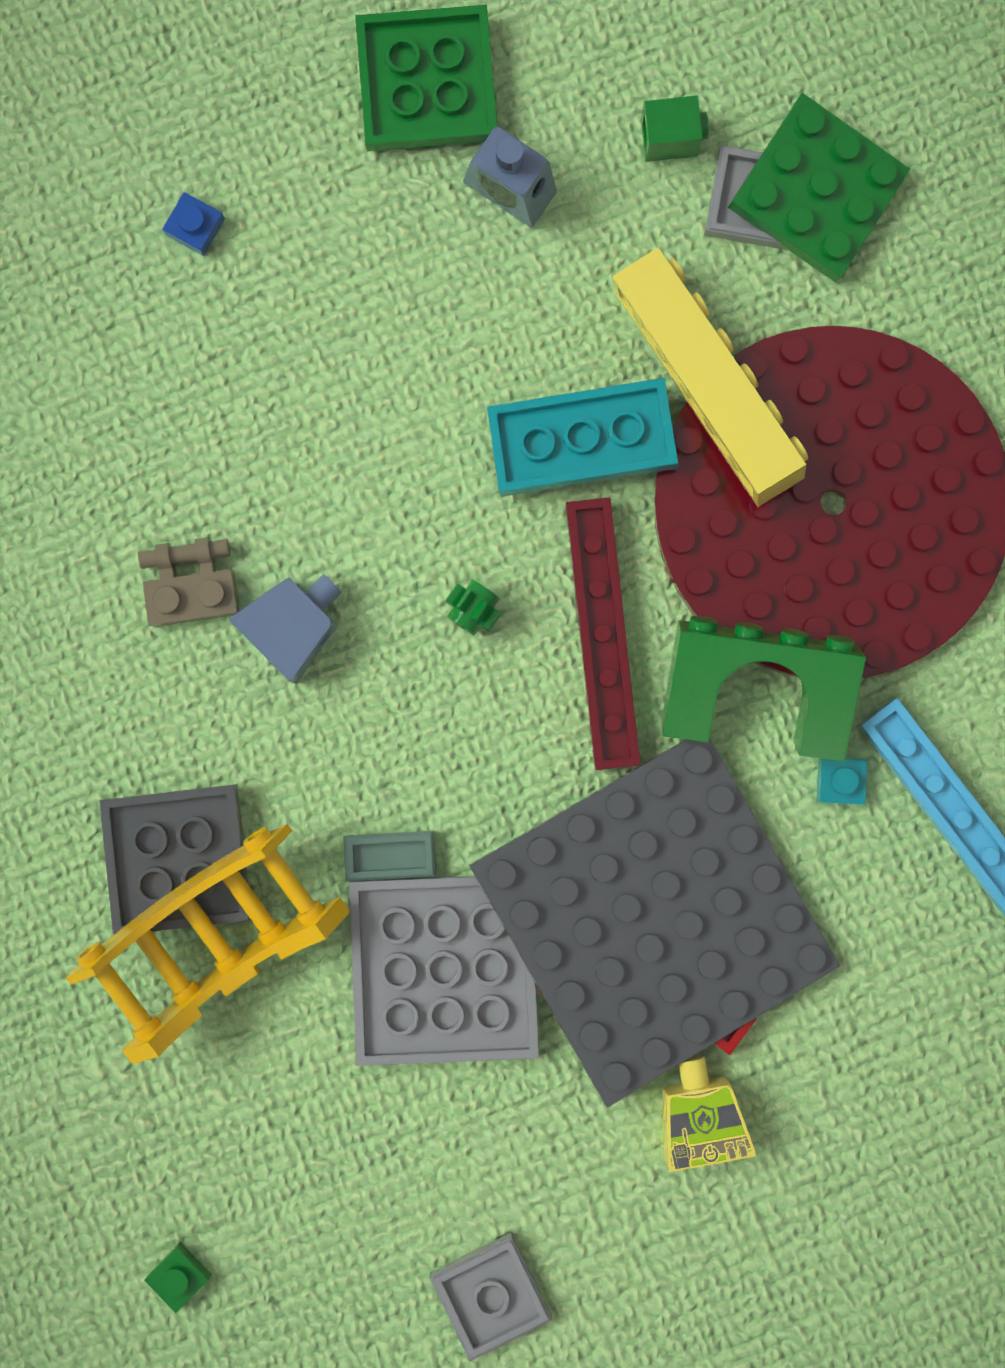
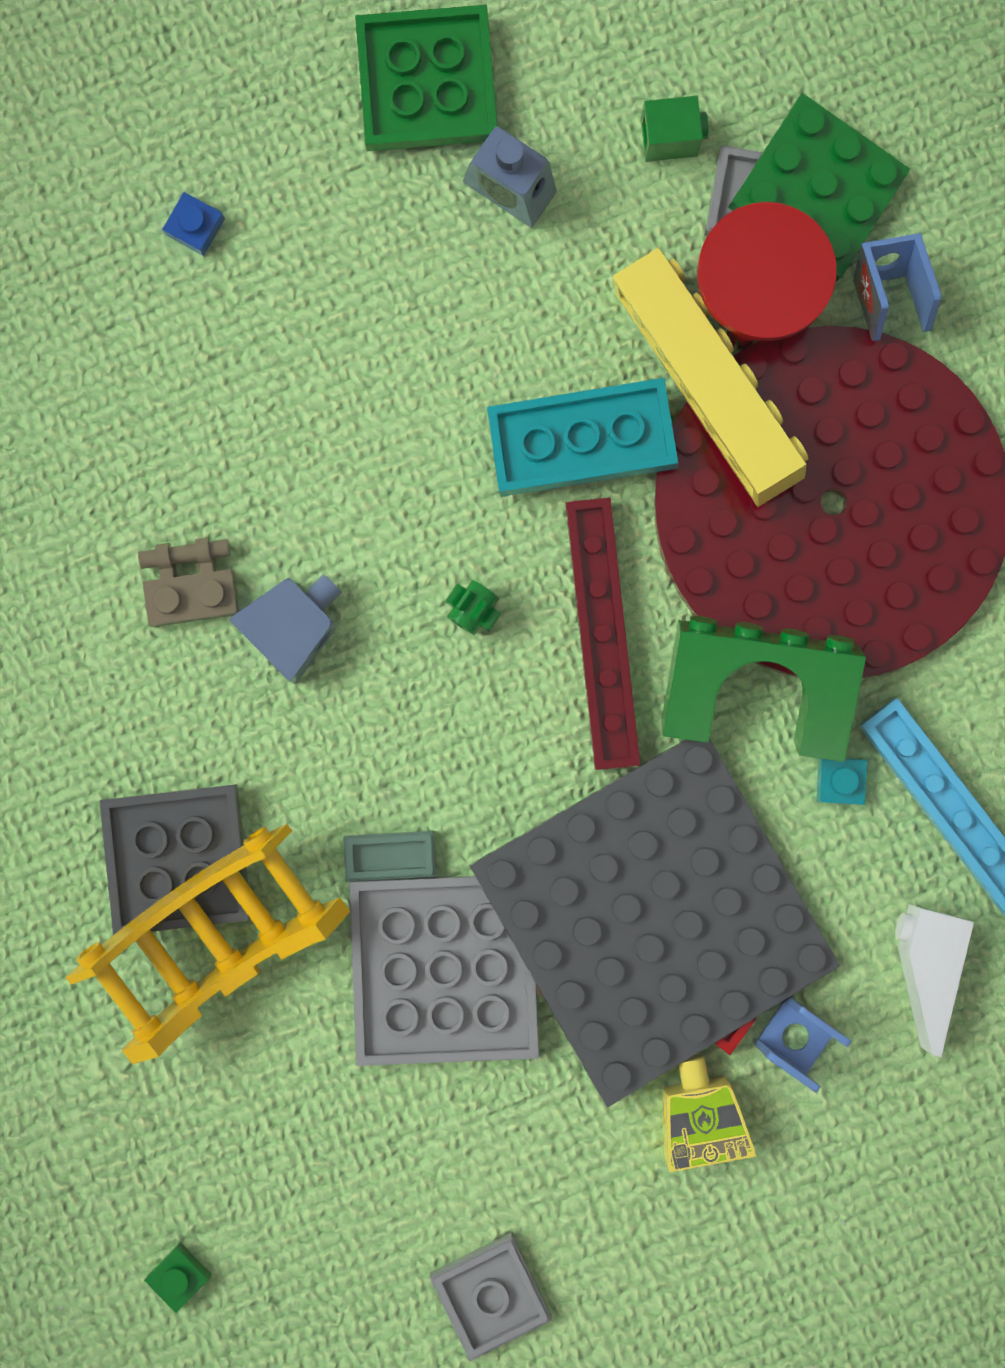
none -> red piece [697,202,836,349]
none -> medium blue piece [754,996,852,1093]
none -> medium blue piece [853,233,941,341]
none -> white slope [895,904,974,1057]

